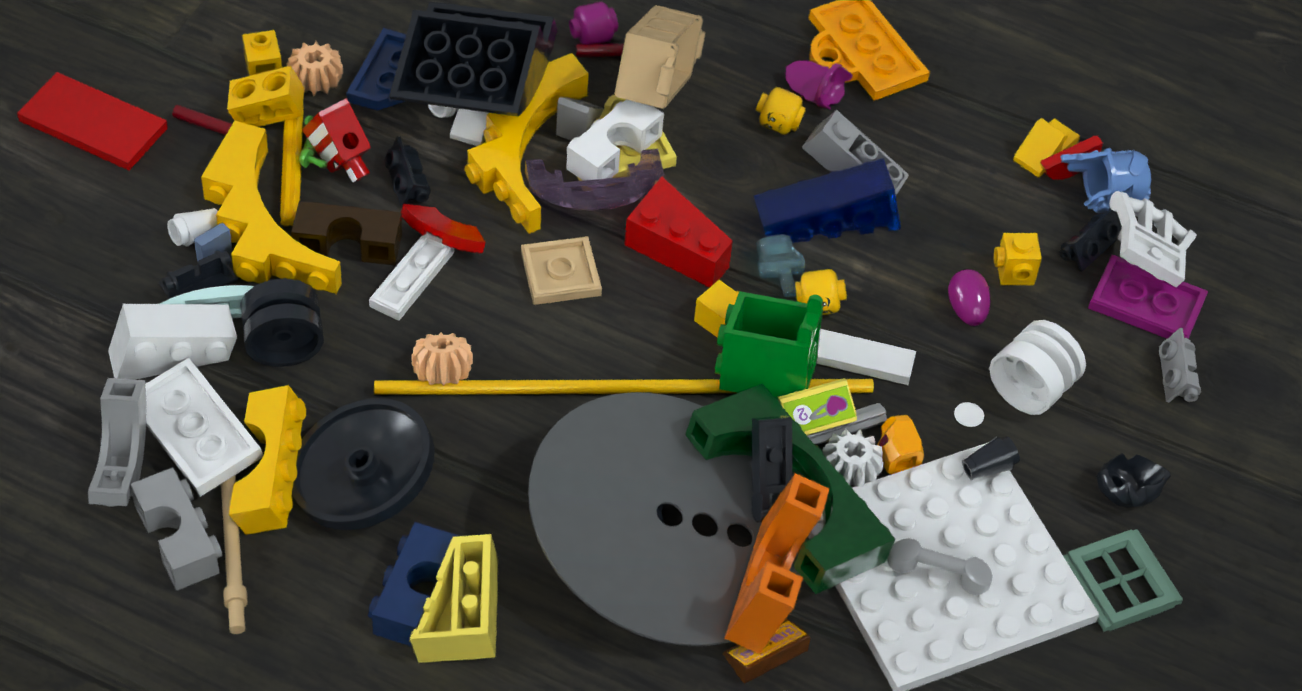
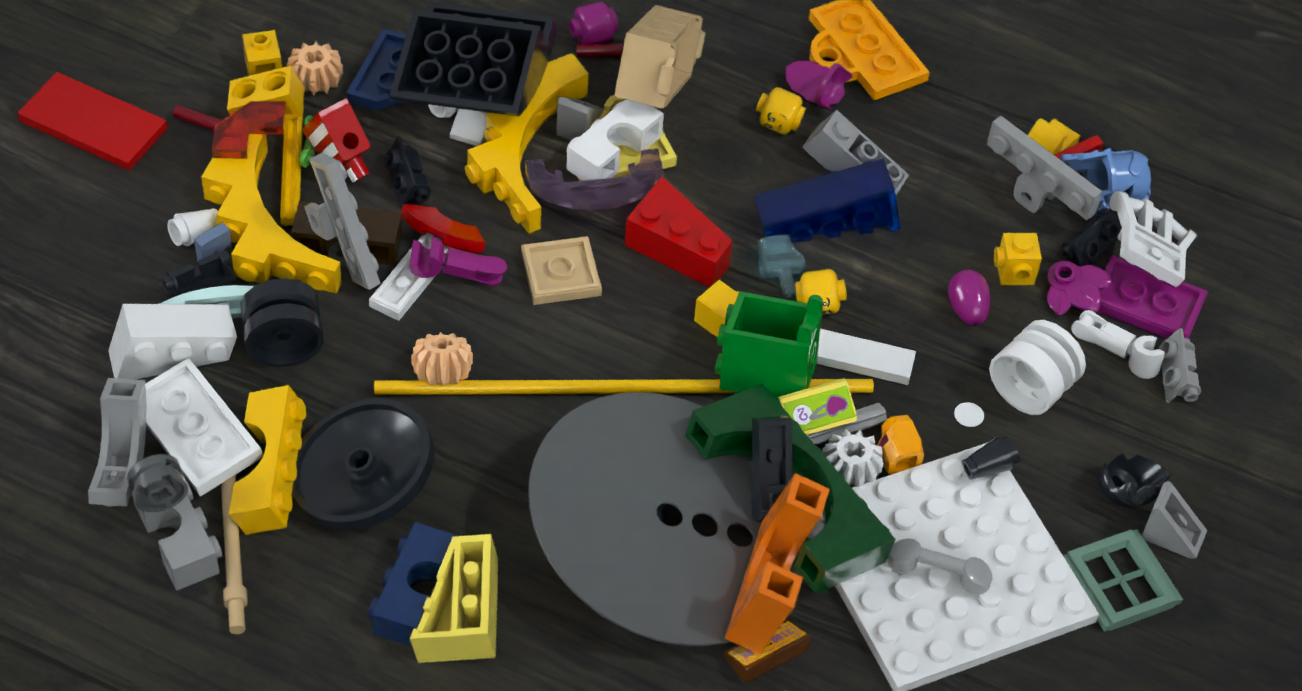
none -> dark grey wheel [127,454,188,512]
none -> clear red tile [212,101,286,159]
none -> light grey plate [304,153,381,290]
none -> magenta piece [409,236,507,286]
none -> light grey plate [987,116,1103,220]
none -> magenta plate [1047,261,1112,316]
none -> white piece [1071,310,1165,379]
none -> light grey slope [1142,481,1207,559]

